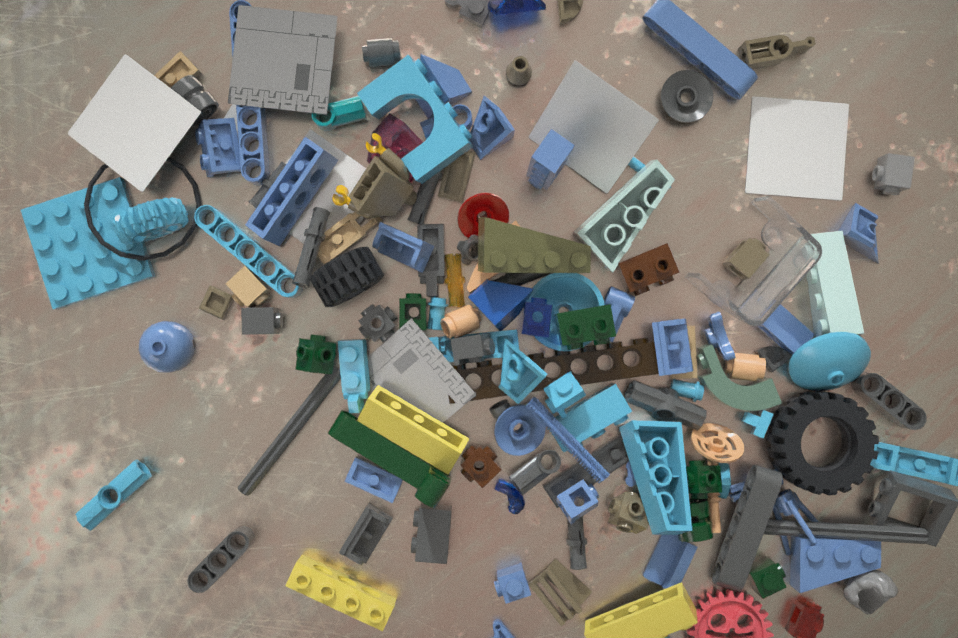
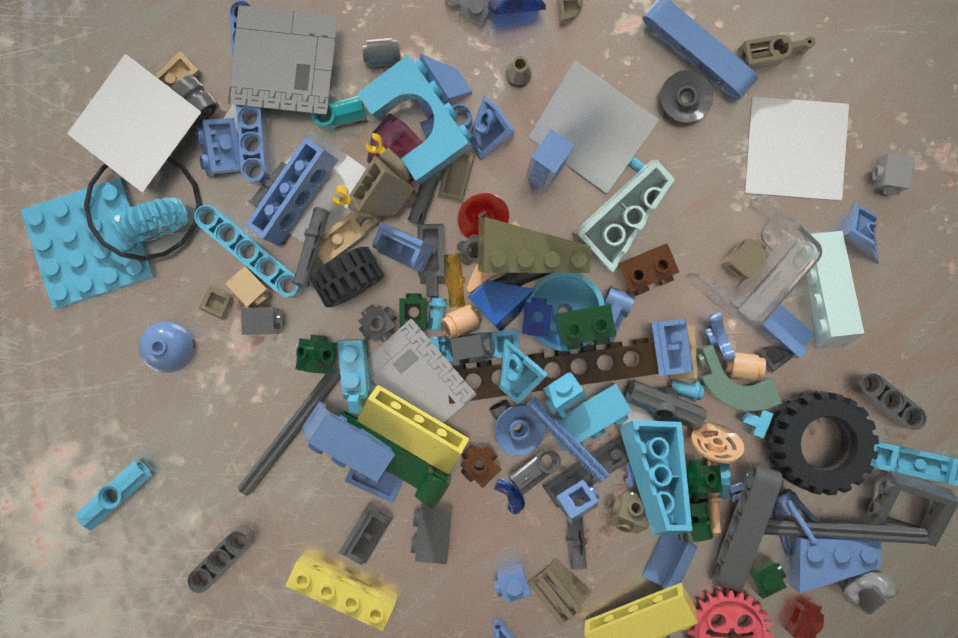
medium azure dish [788,332,871,391] -> none
none -> medium blue wedge [302,401,395,482]

